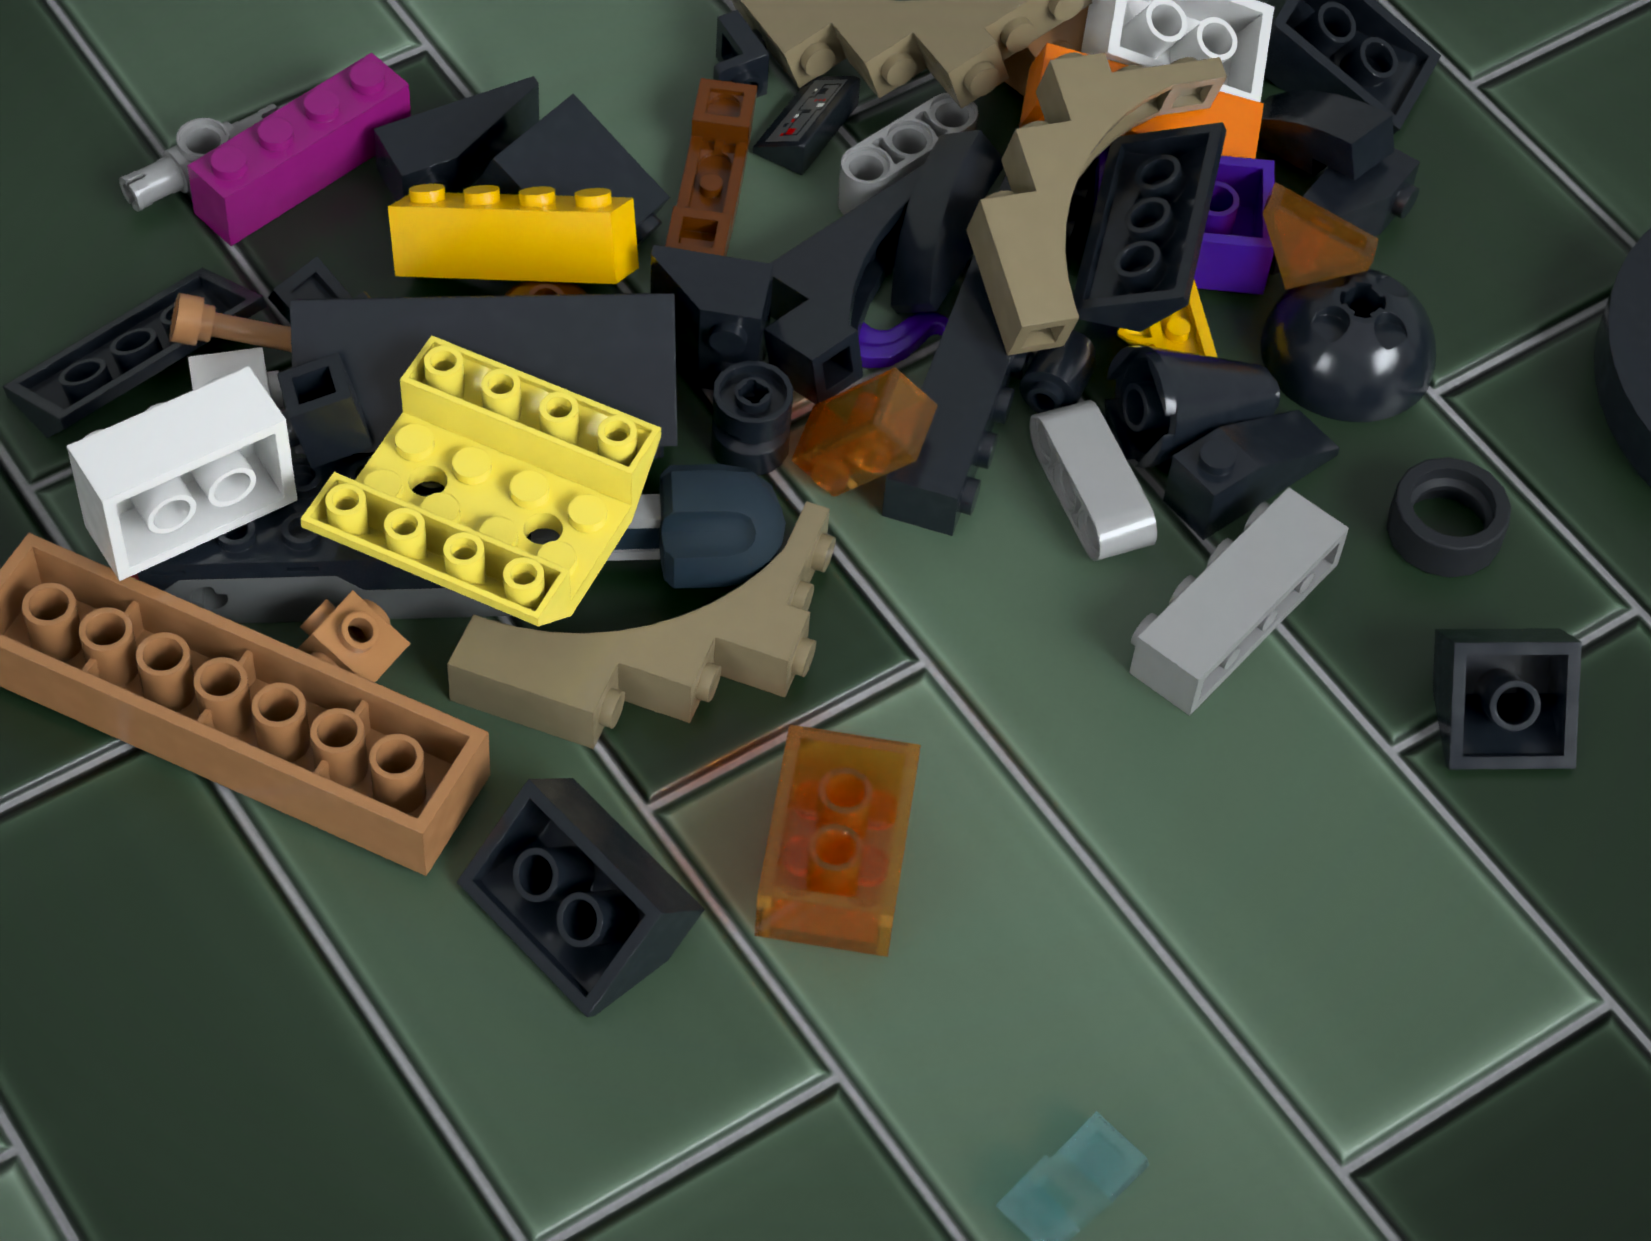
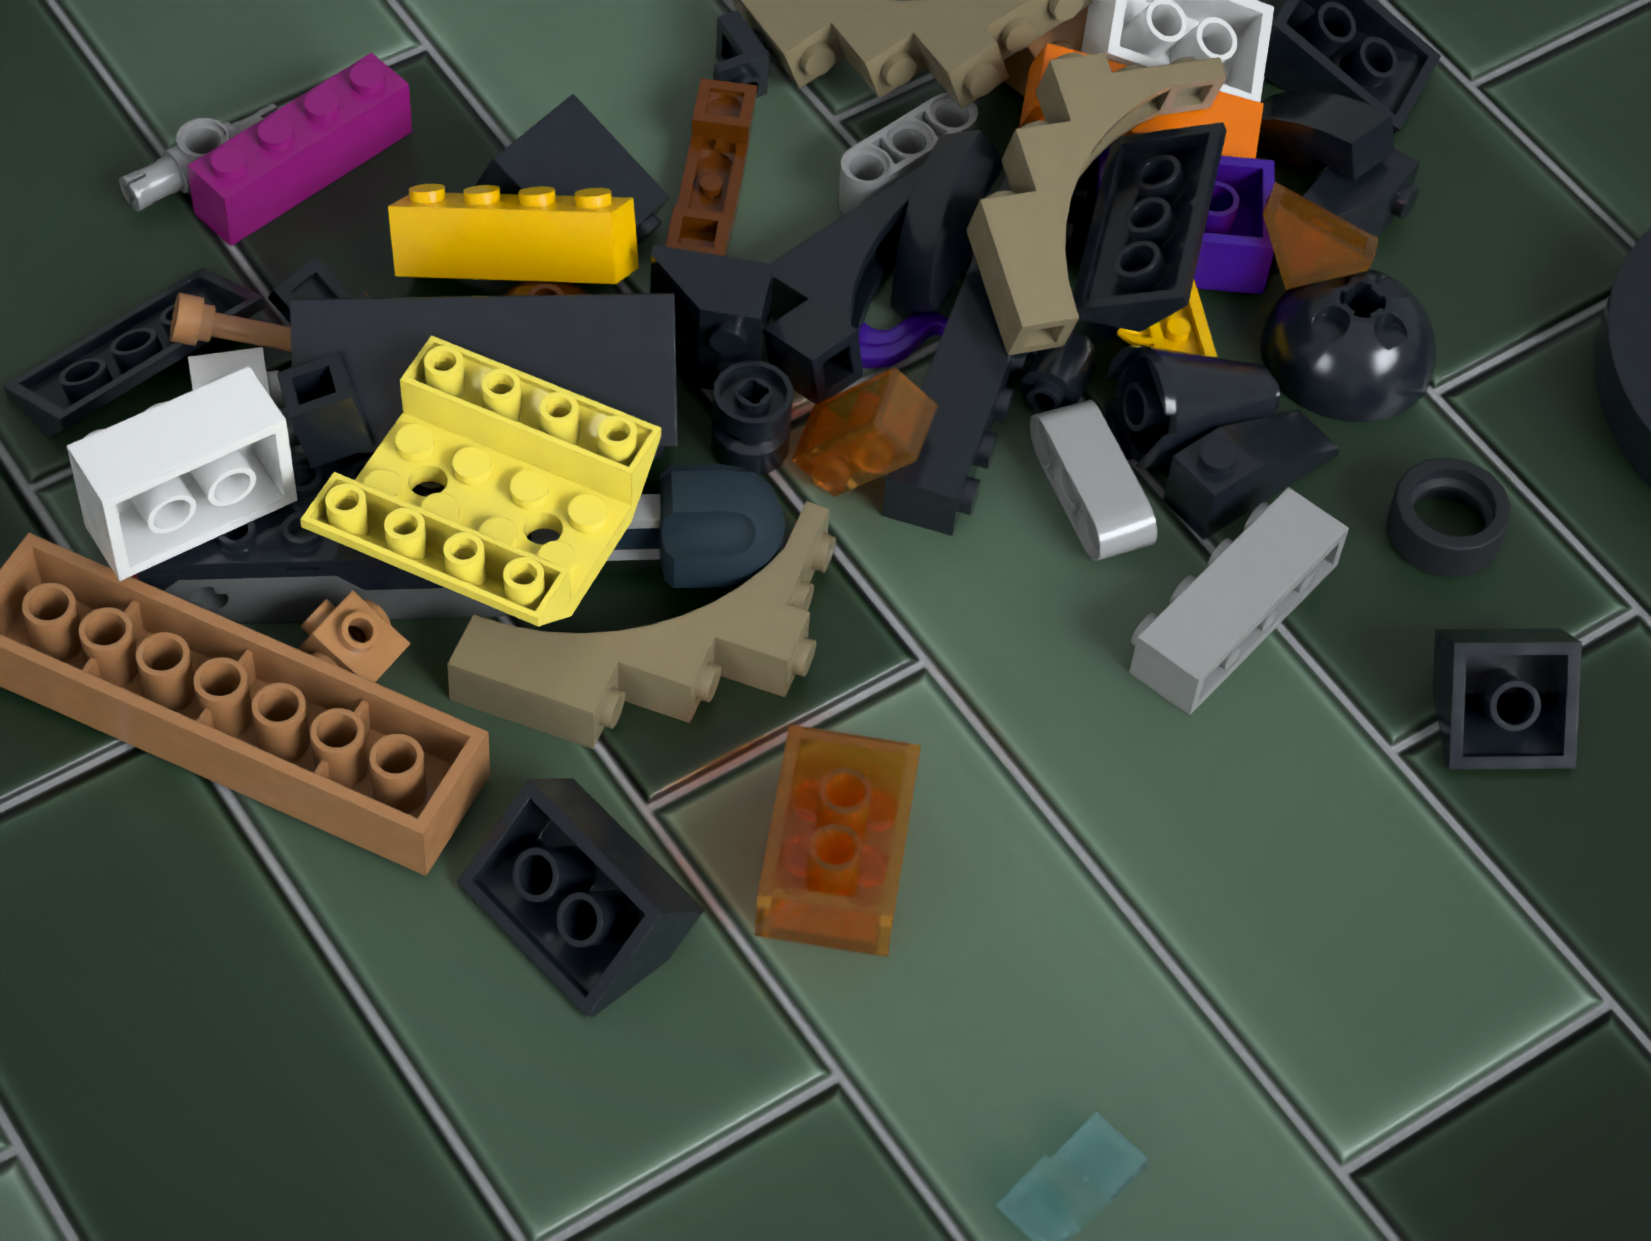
black slope [374,76,539,201] -> none
black slope [753,76,860,175] -> none

